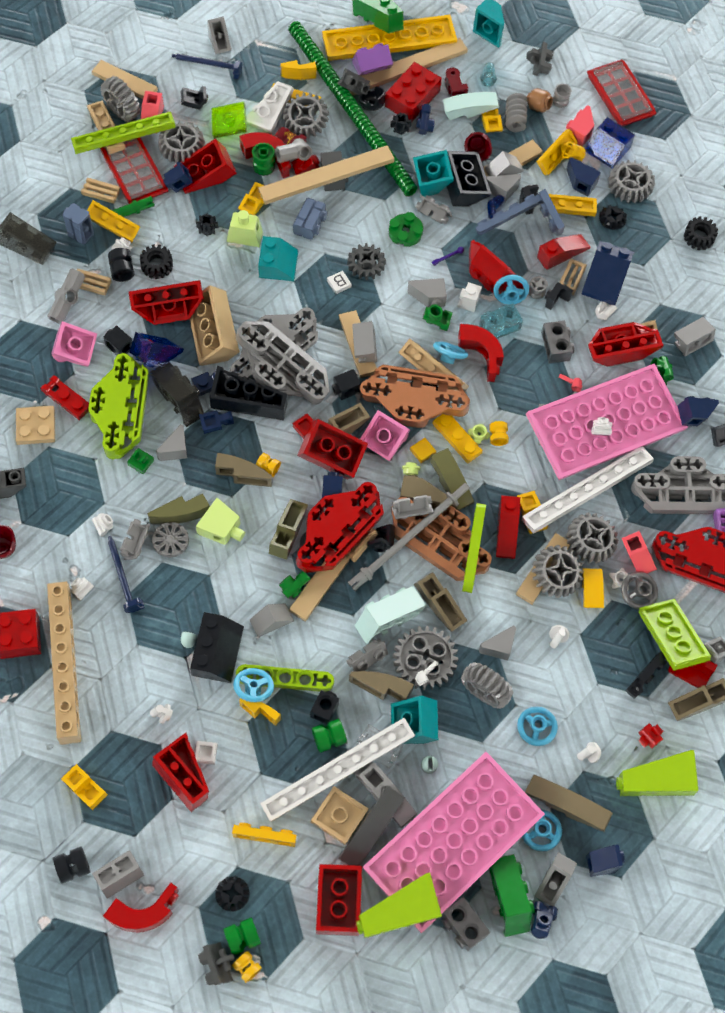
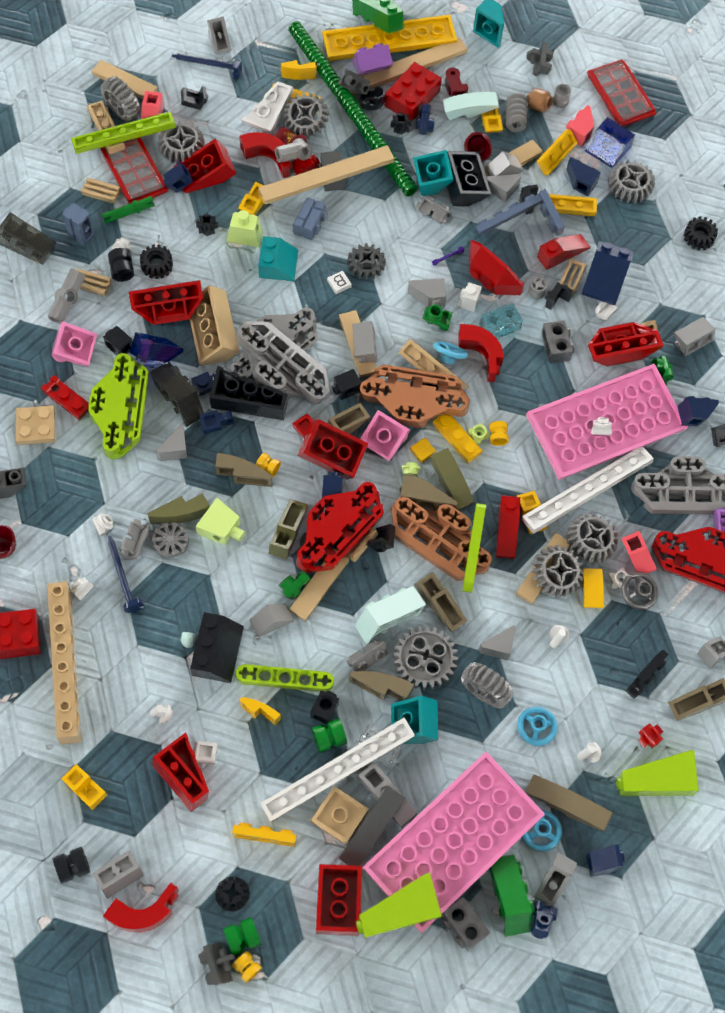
yellow plate [87,200,140,243] -> none
green tile [127,448,154,474] -> none
clear neon green plate [212,102,247,139] -> none
medium azure piece [233,668,274,702] -> none
green wheel [252,143,275,176] -> none
light grey bar [347,483,470,592] -> none
green plate [389,212,423,247] -> none
light grey hinge [392,495,434,519] -> none
white hand [415,661,438,686] -> none
light aqua hinge [421,756,438,773] -> none
clear light blue cone [480,62,497,87] -> none
clear blue arm [487,195,505,219] -> none
medium azure piece [493,275,529,305] -> none
coral hand [559,374,582,392] -> none
yellow wheel [561,141,586,161] -> none
black gear [599,205,627,230] -> none
lime tile [638,598,711,671] -> none
red panel [668,661,718,688] -> none

